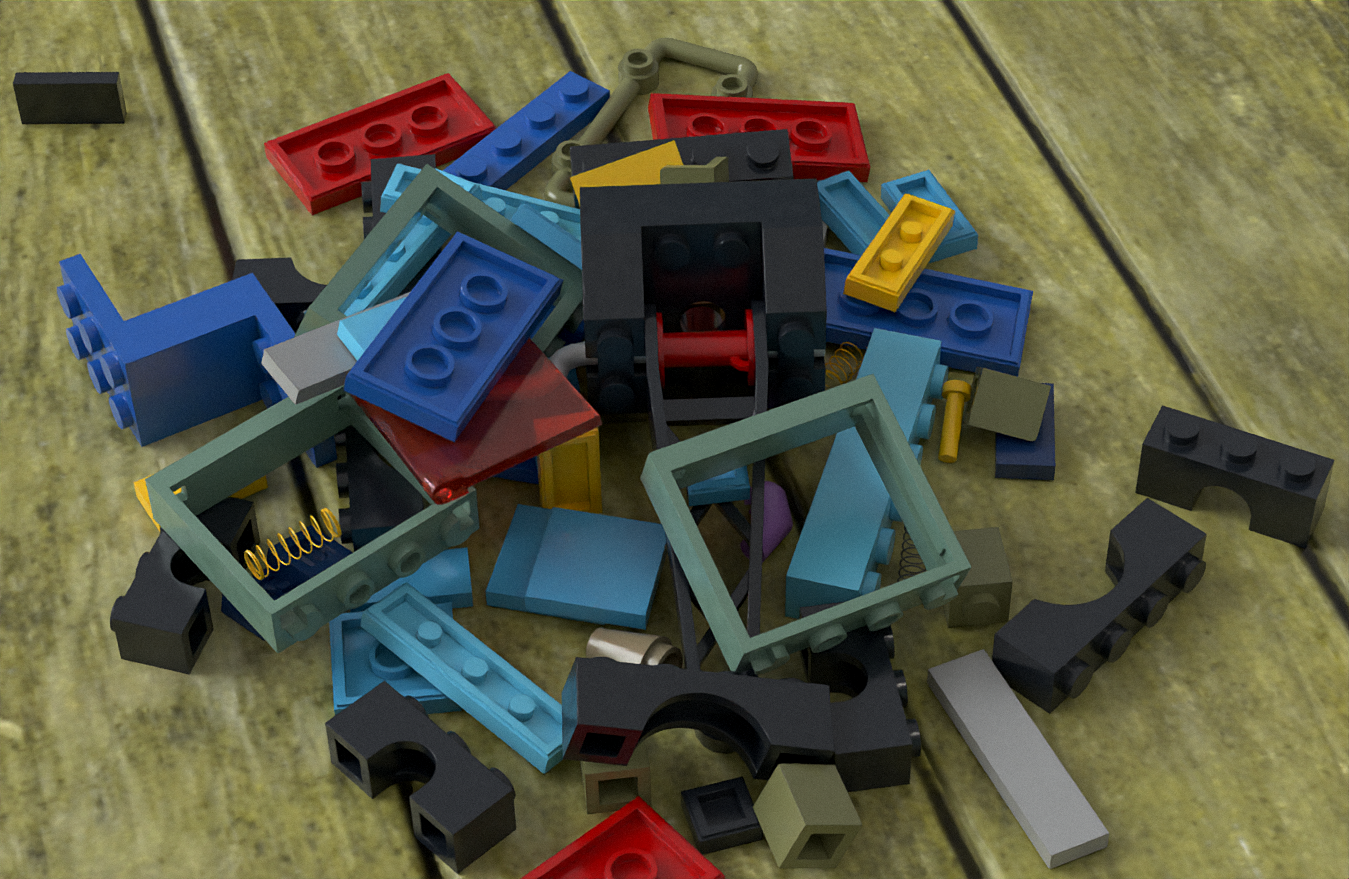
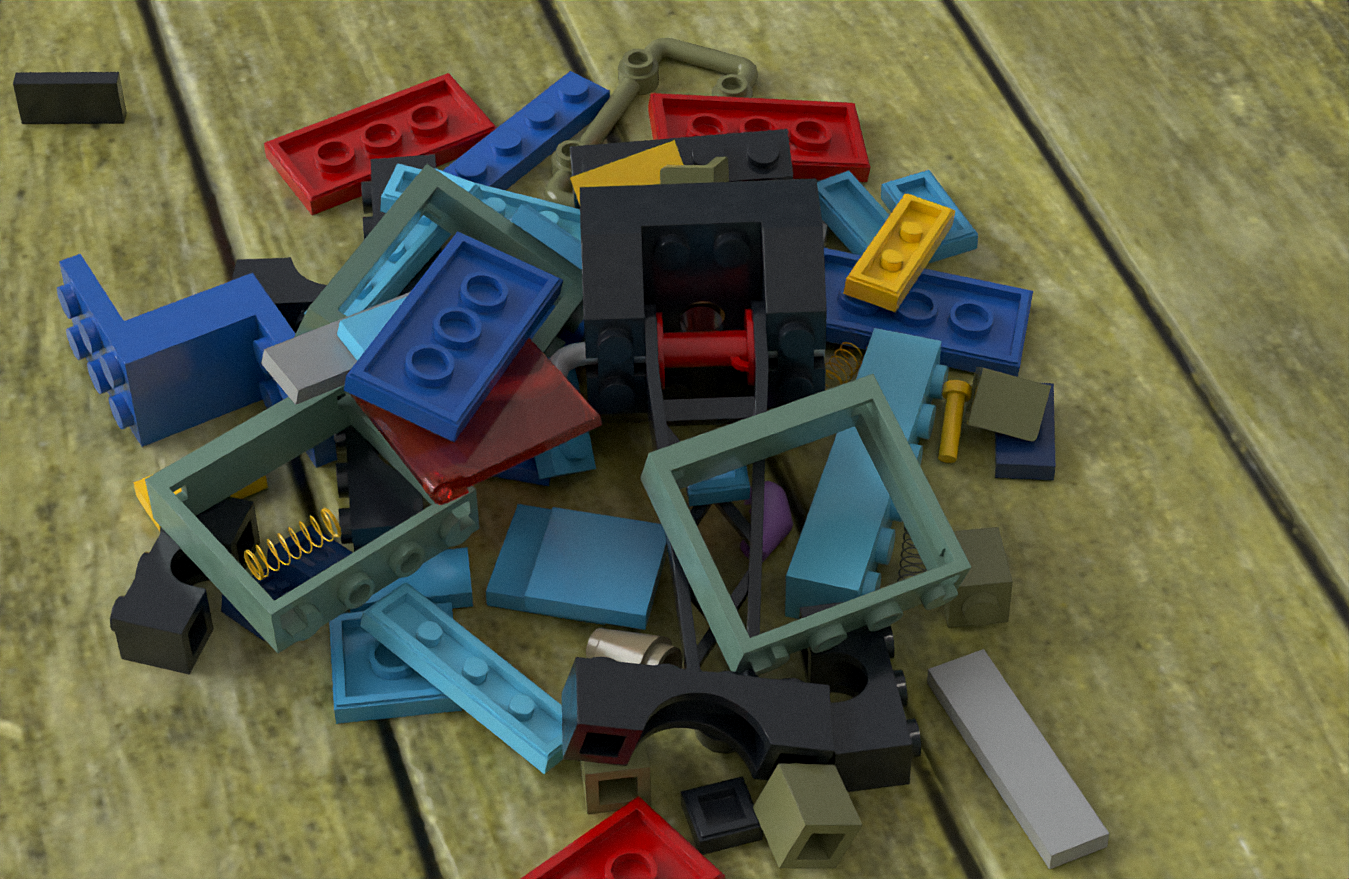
black arch [325,680,516,874] -> none
yellow tile [535,415,602,514] -> none
black arch [992,498,1207,714] -> none
black arch [1135,405,1334,549] -> none

